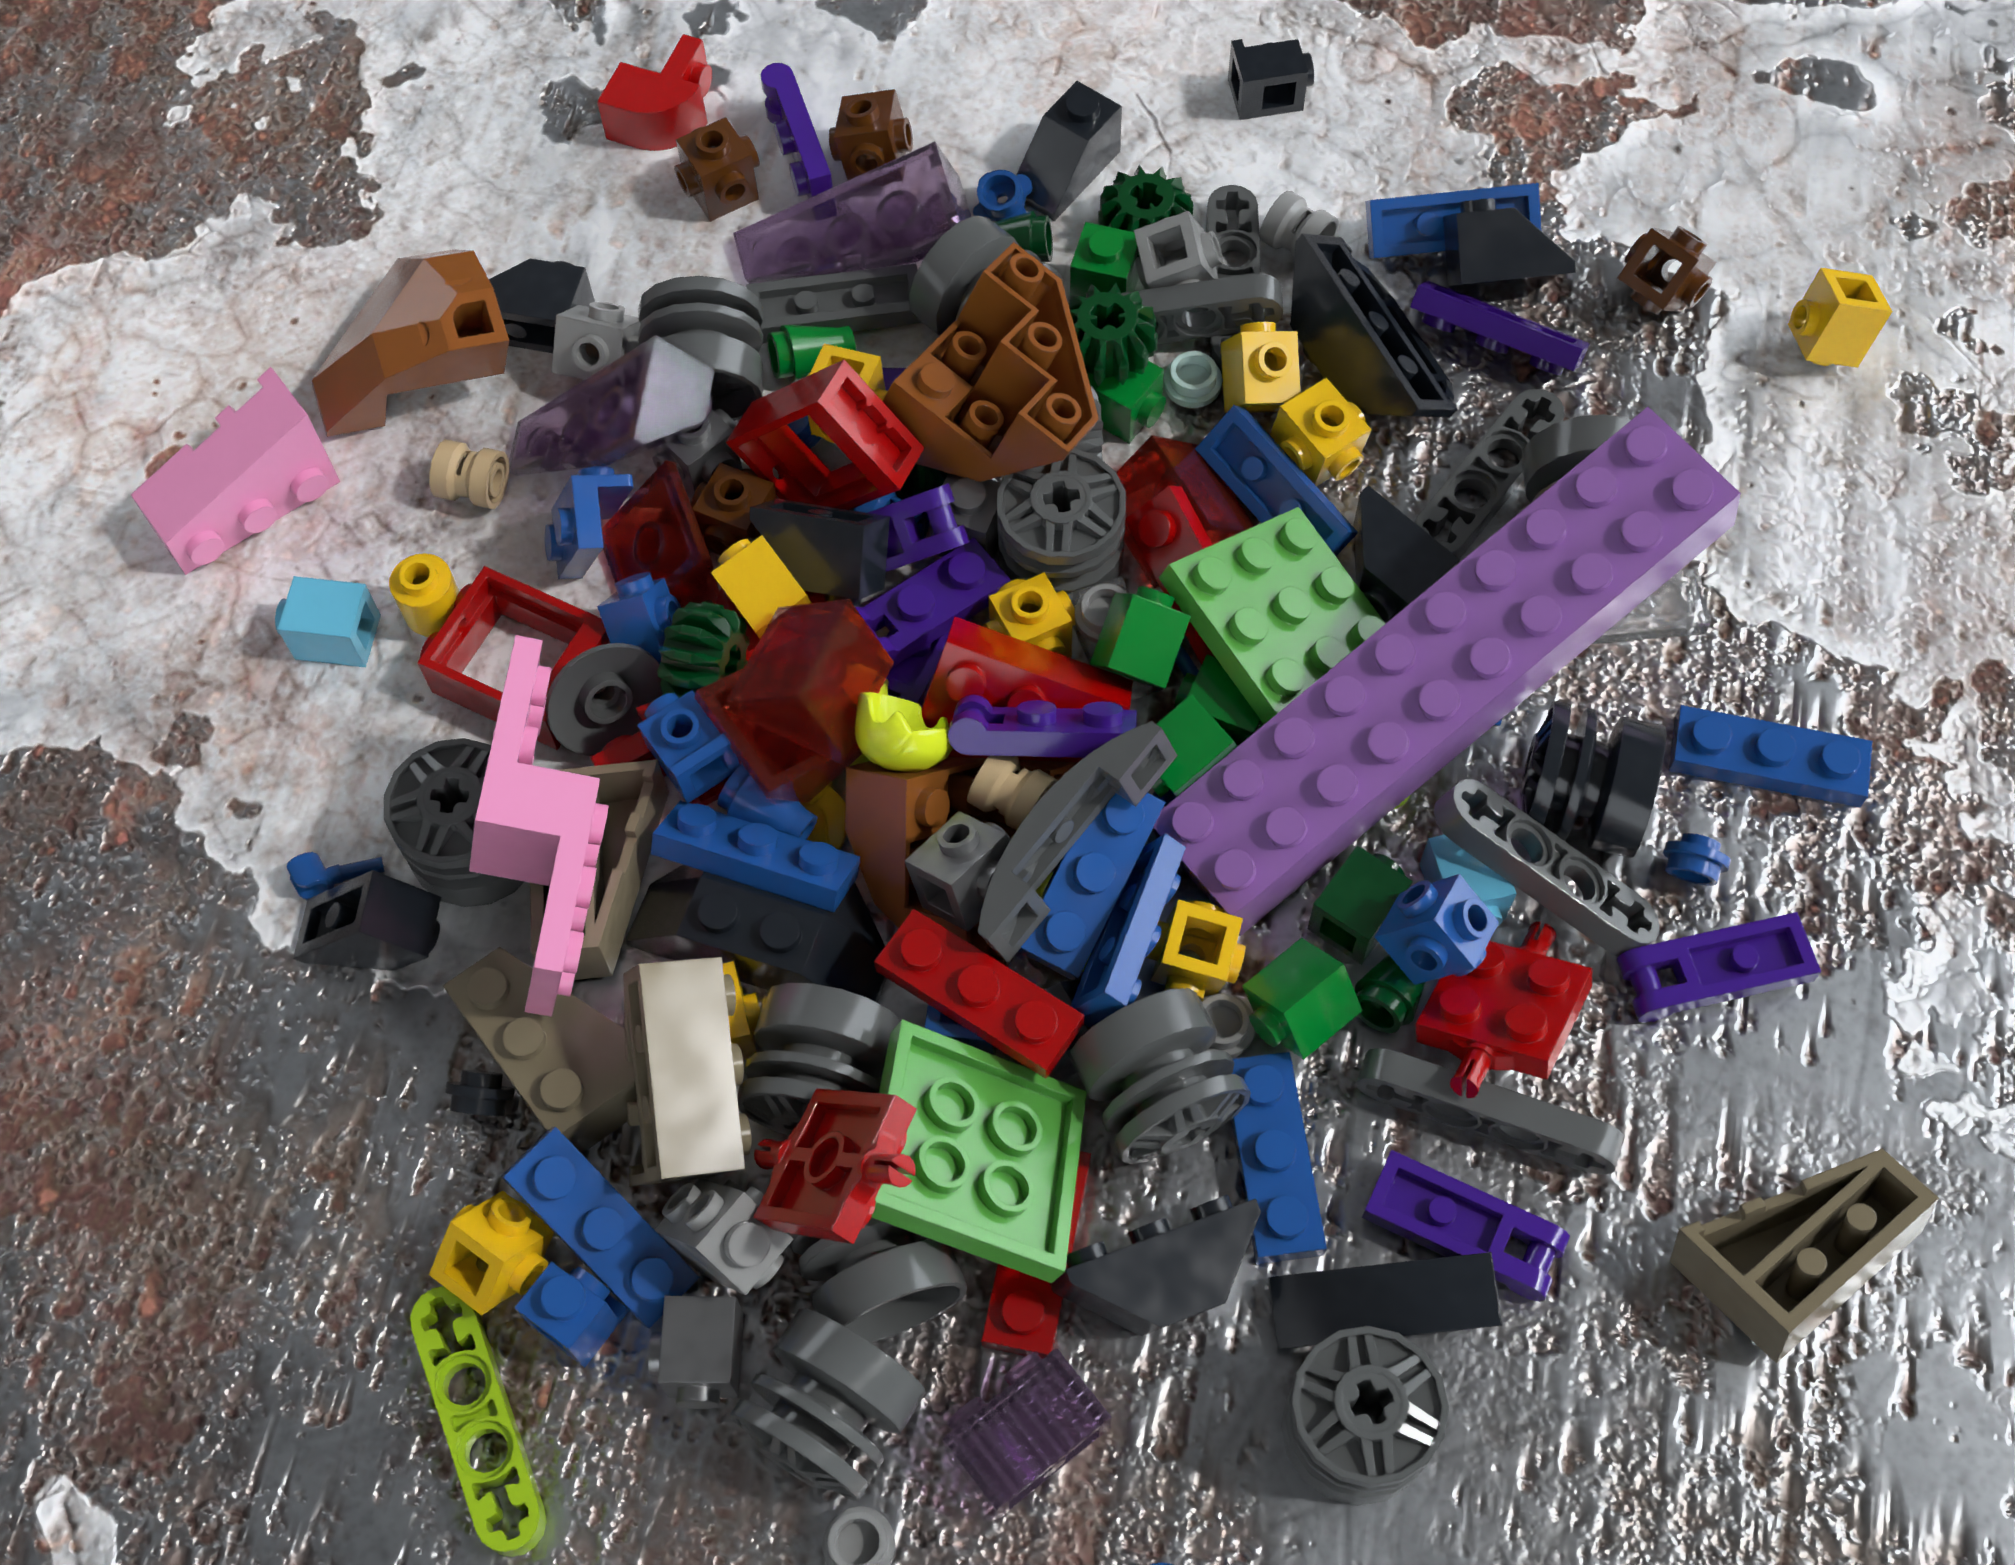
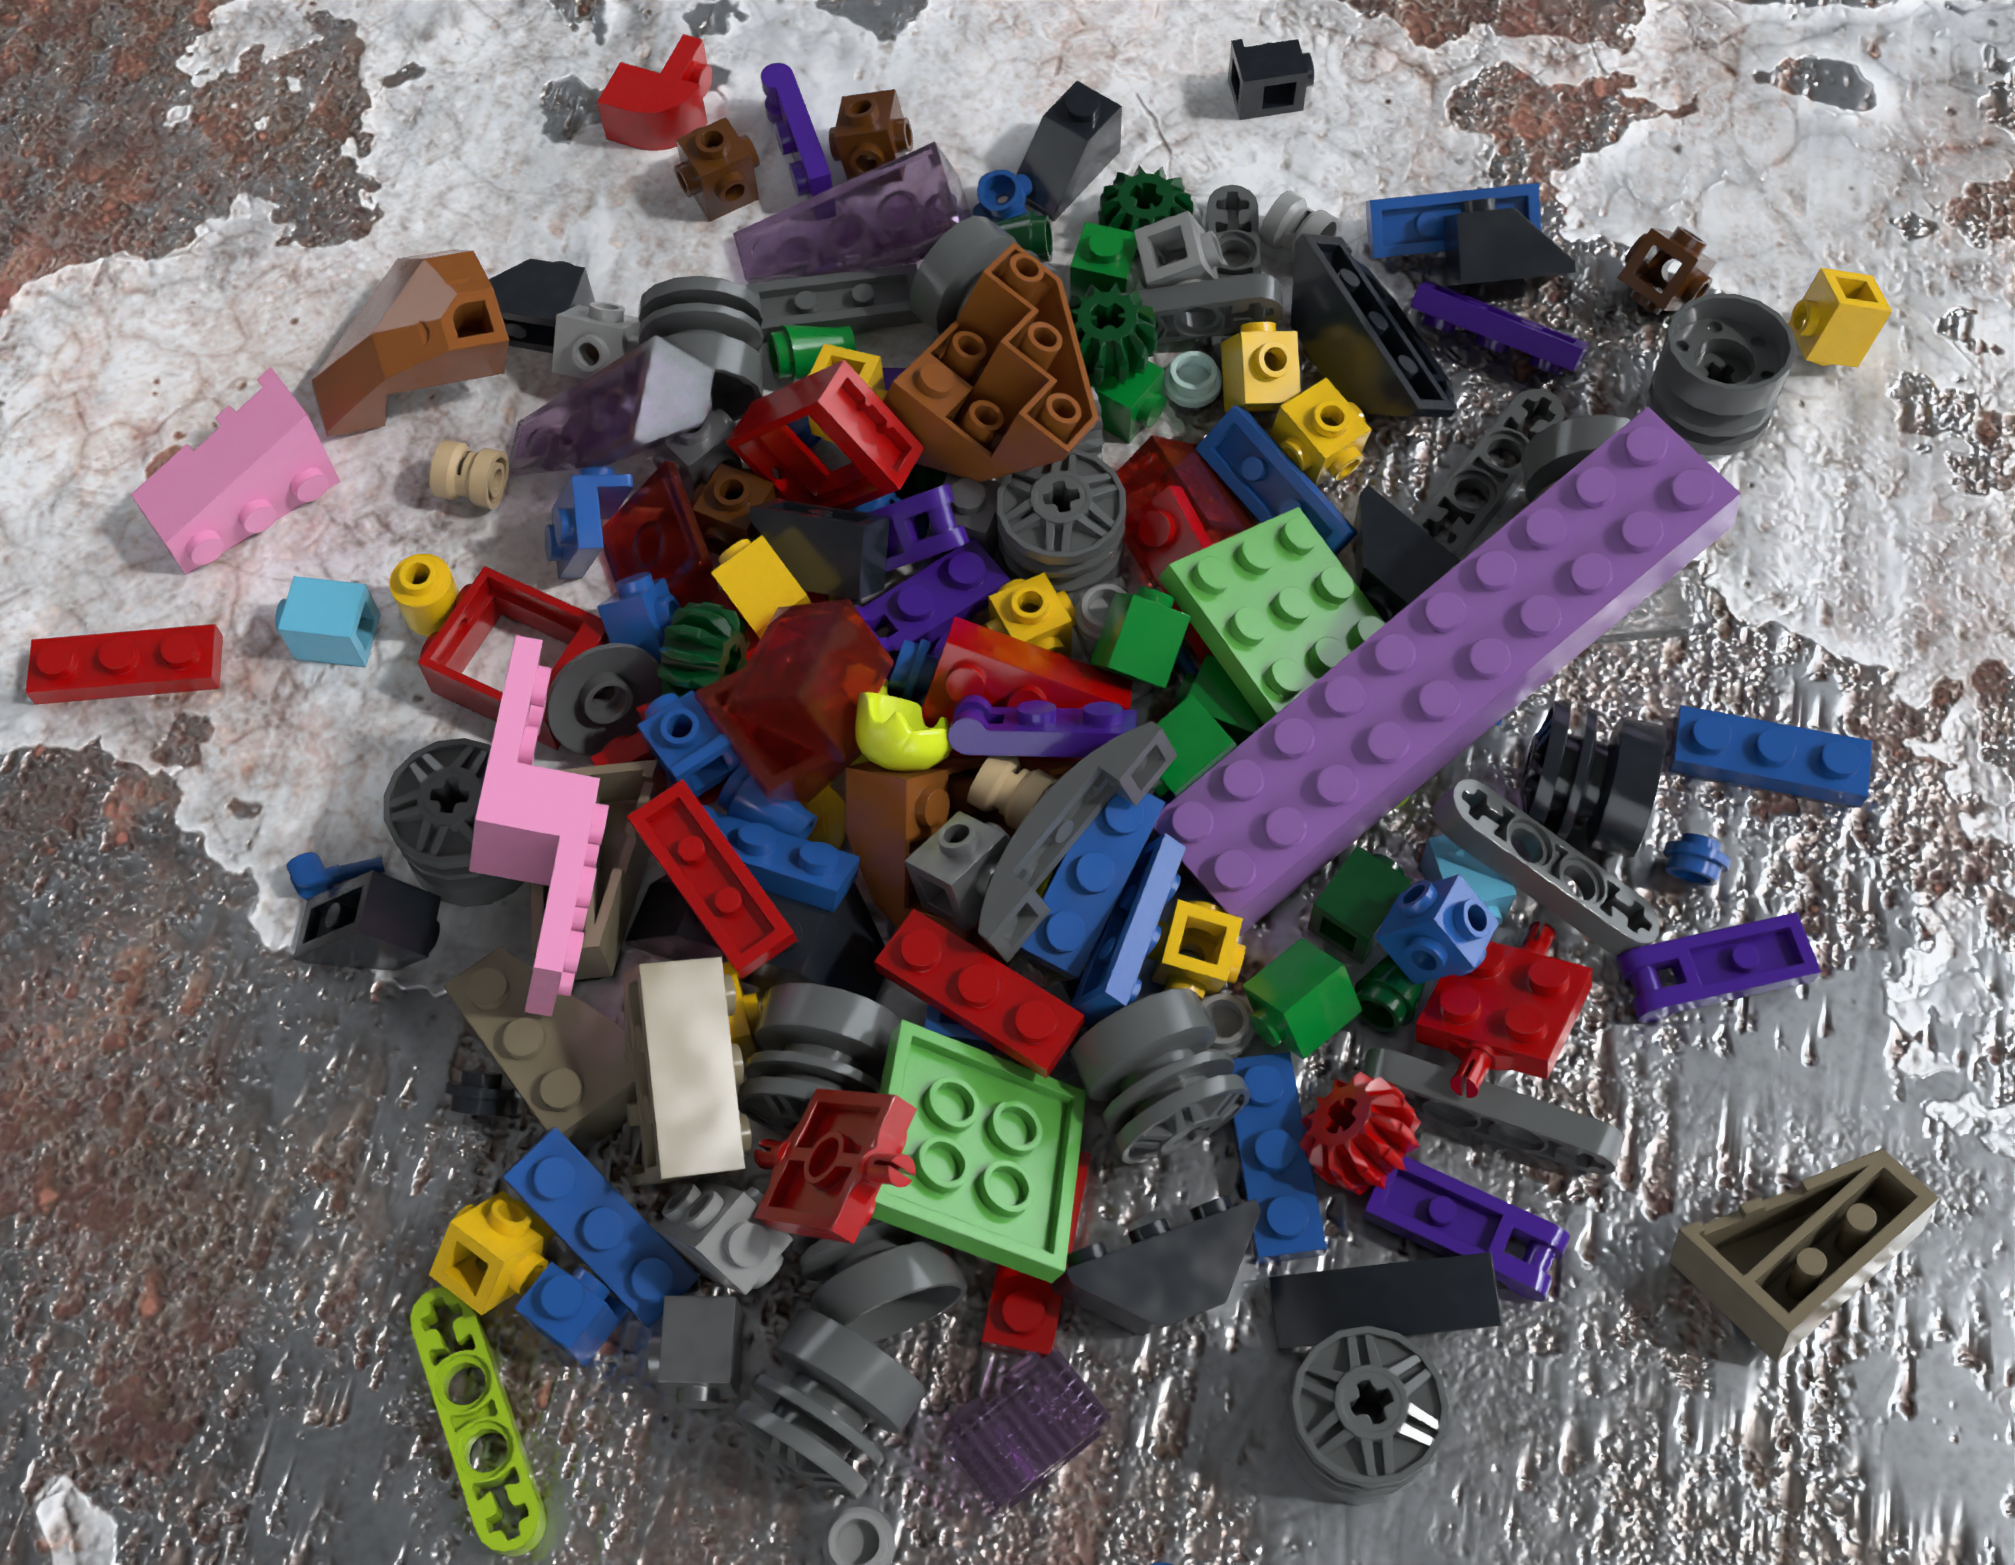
none -> red plate [26,624,223,705]
none -> red plate [627,779,798,980]
none -> blue plate [888,639,939,701]
none -> red gear [1299,1071,1421,1196]
none -> dark grey wheel [1646,294,1797,455]

